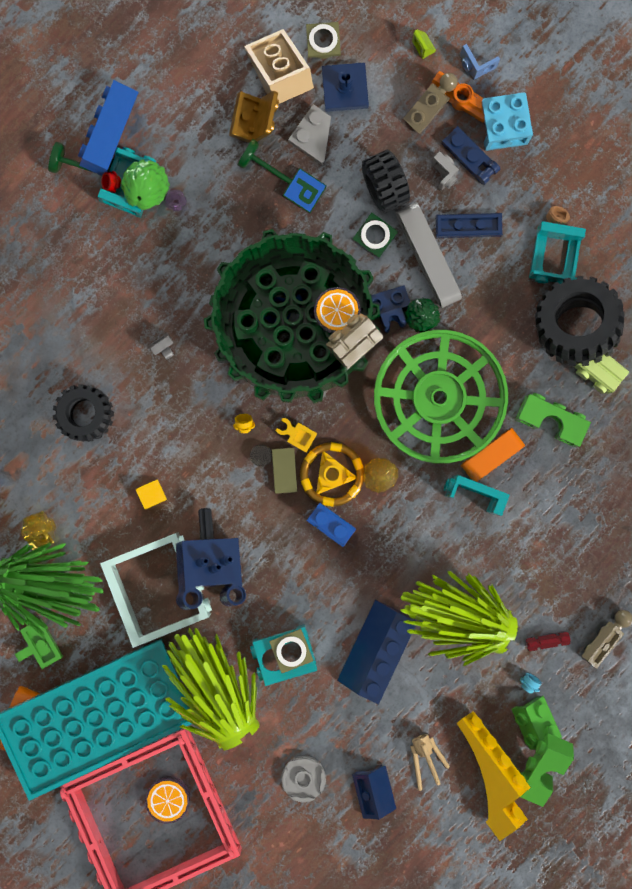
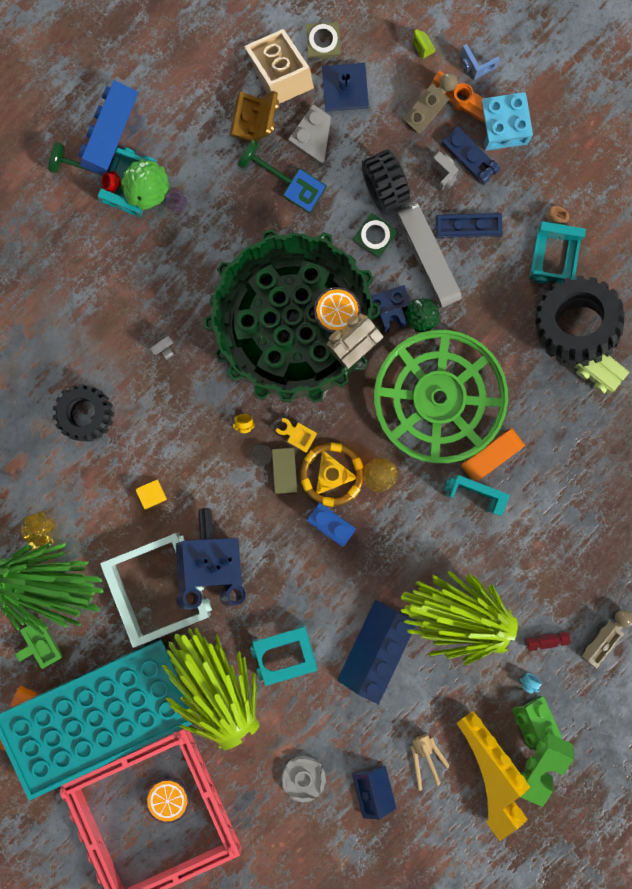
piece [269,629,314,673] -> none
bright green arch [515,393,591,448] -> none

